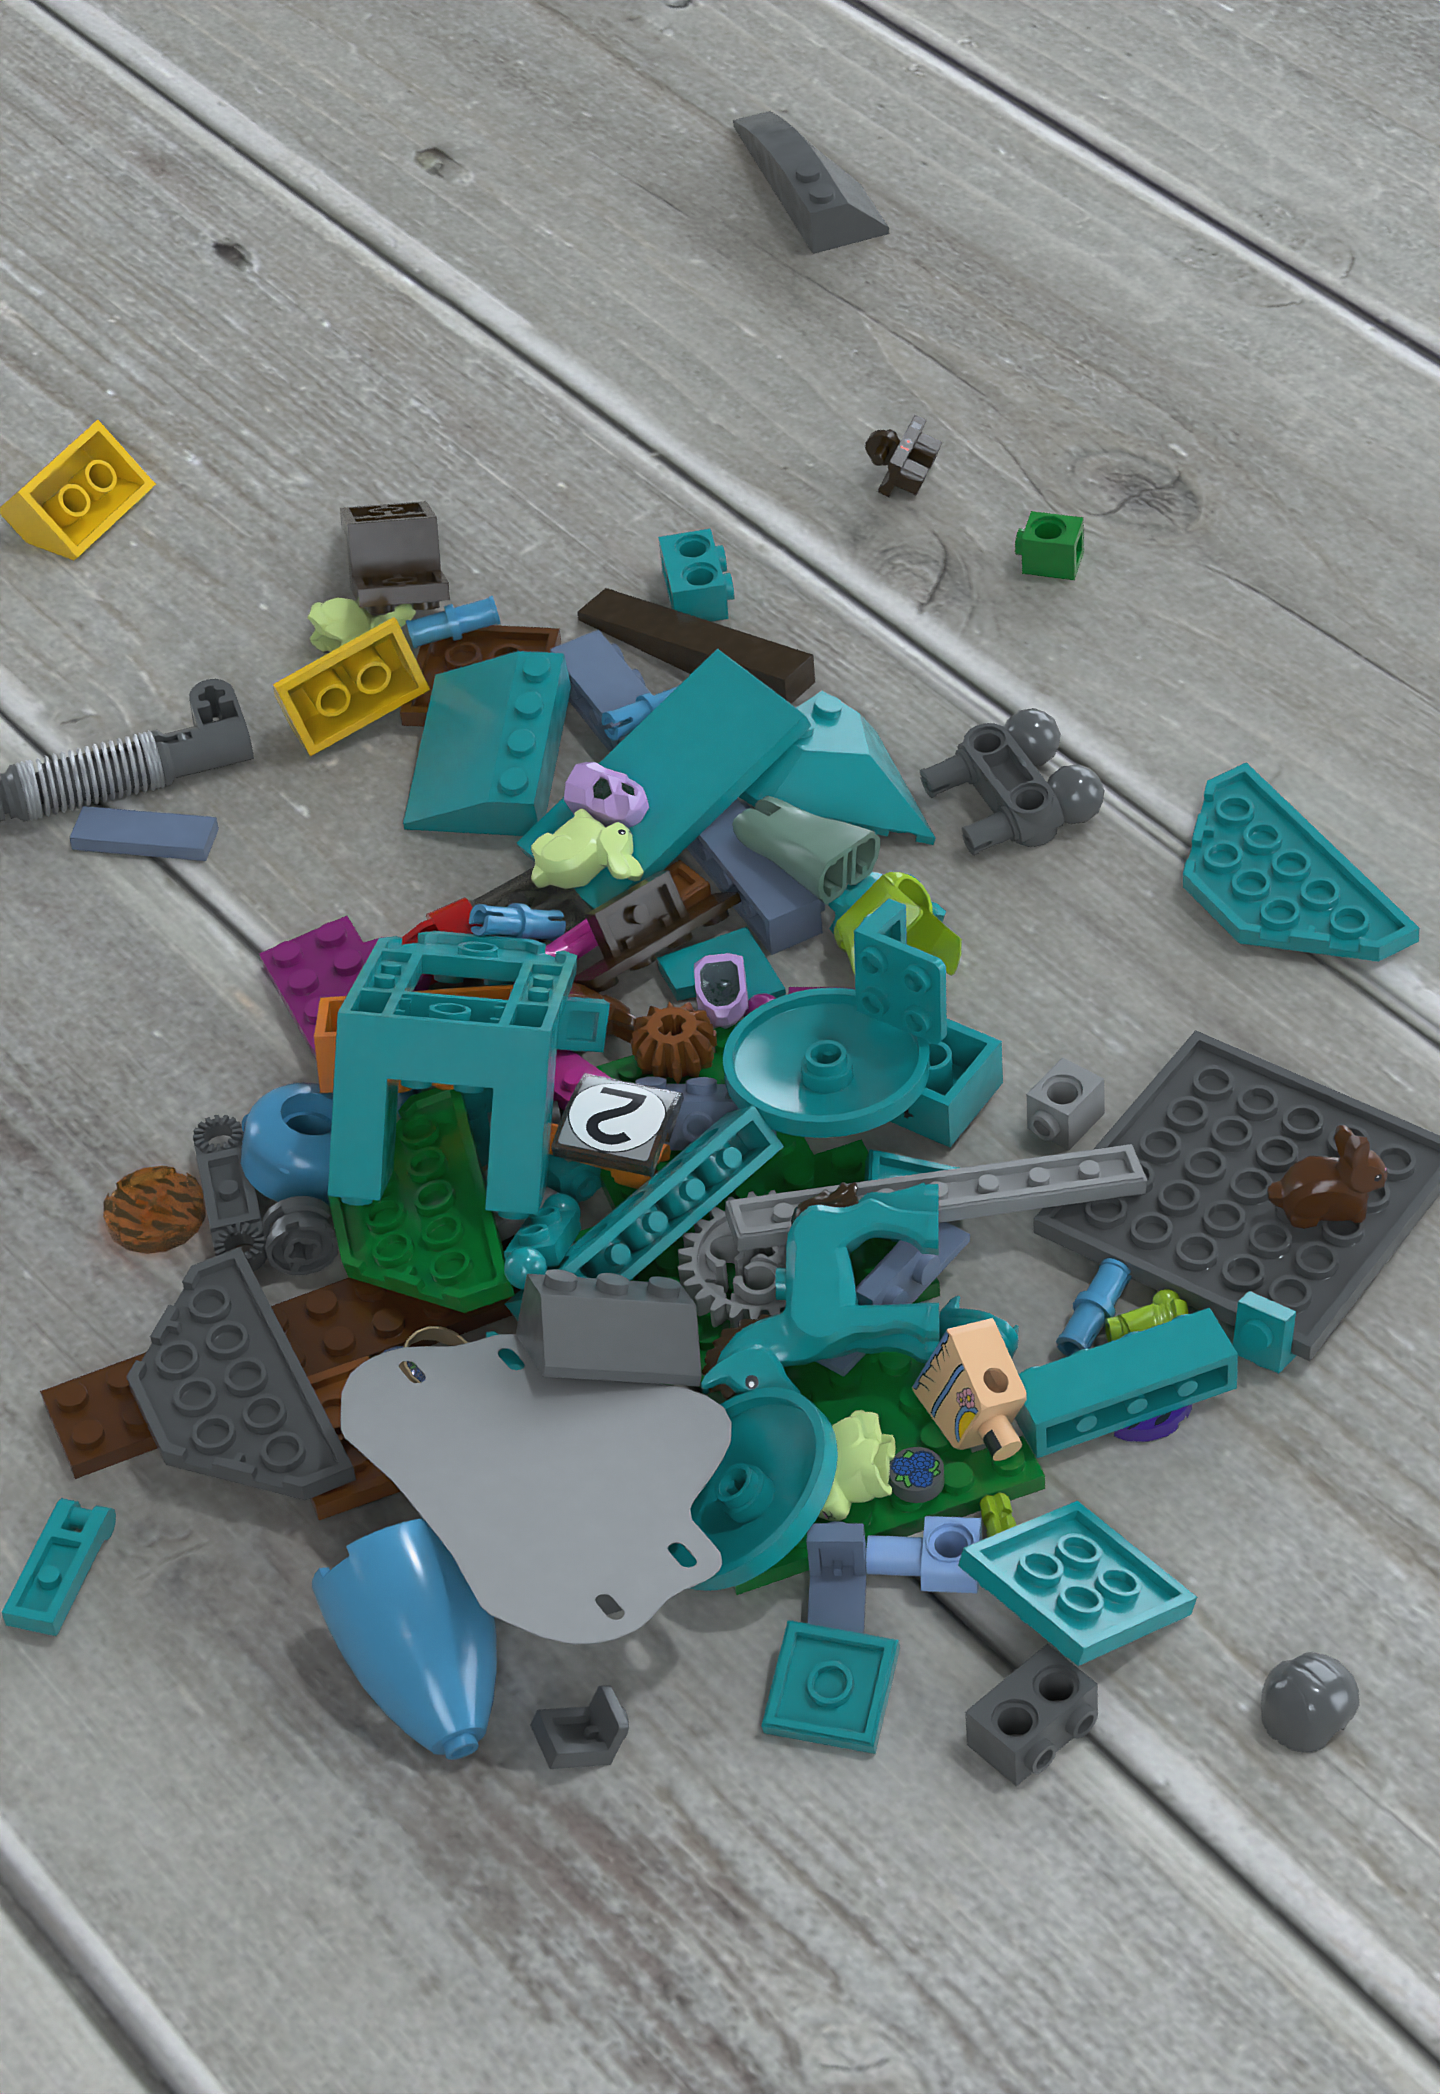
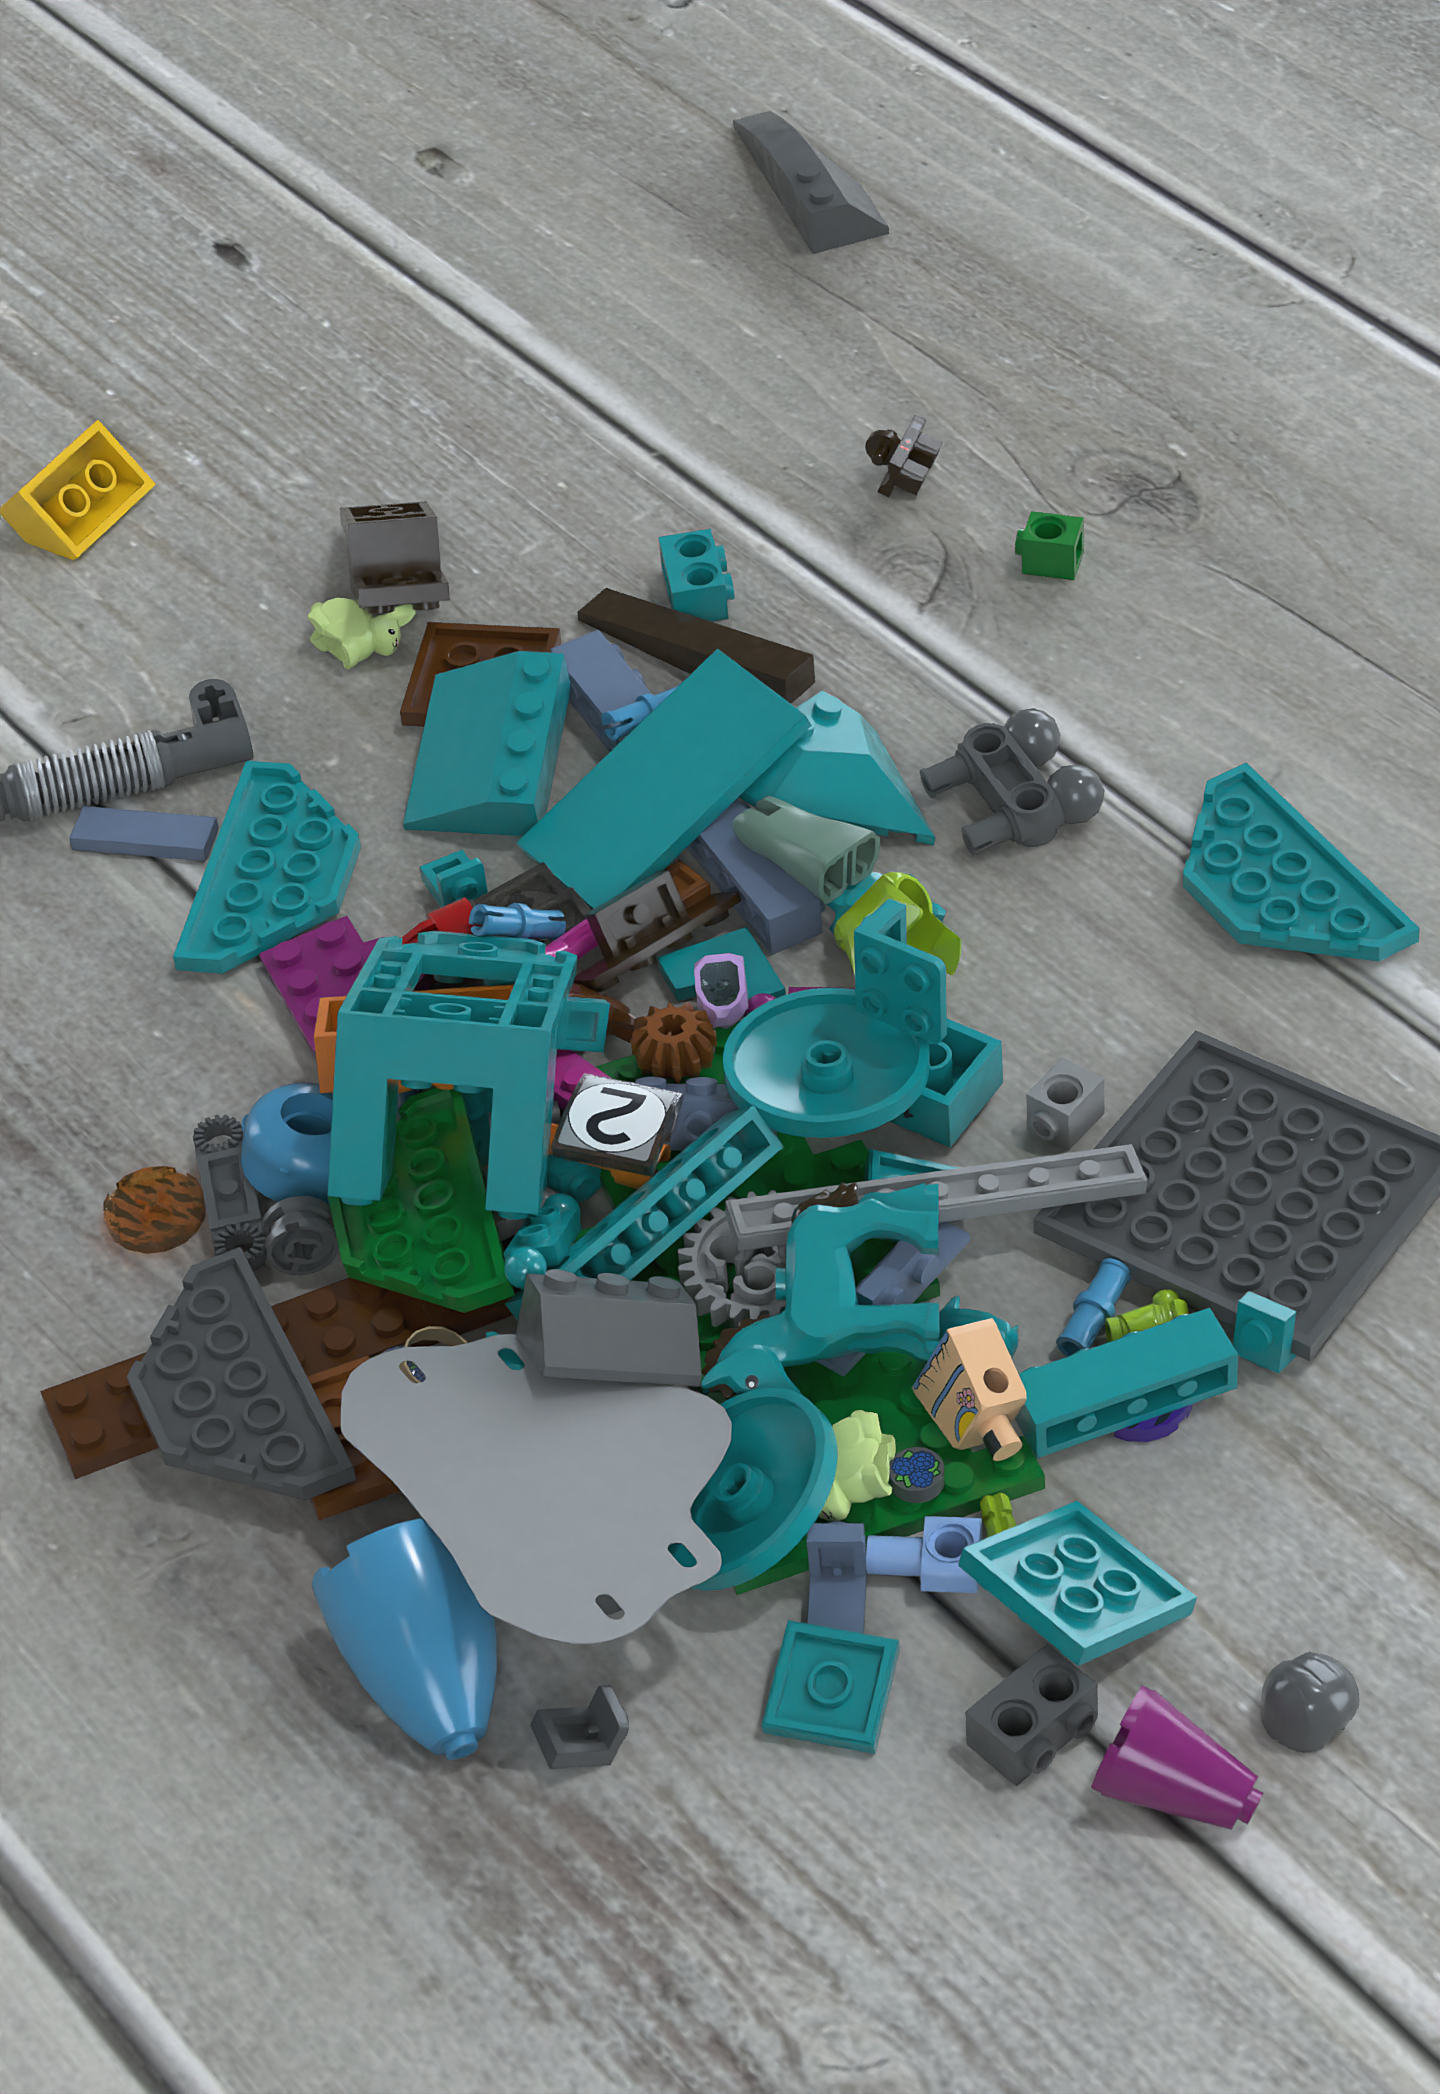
teal plate [1,1498,116,1637] -> none
yellow slope [273,617,430,757] -> none
dark azure pin [406,596,501,649] -> none
yellowish green animal [531,809,644,889] -> none
lavender rock [564,762,649,828] -> none
reddish brown animal [1267,1125,1388,1229] -> none
none -> teal plate [173,761,361,974]
none -> teal bracket [419,849,489,907]
none -> magenta cone [1091,1685,1263,1830]

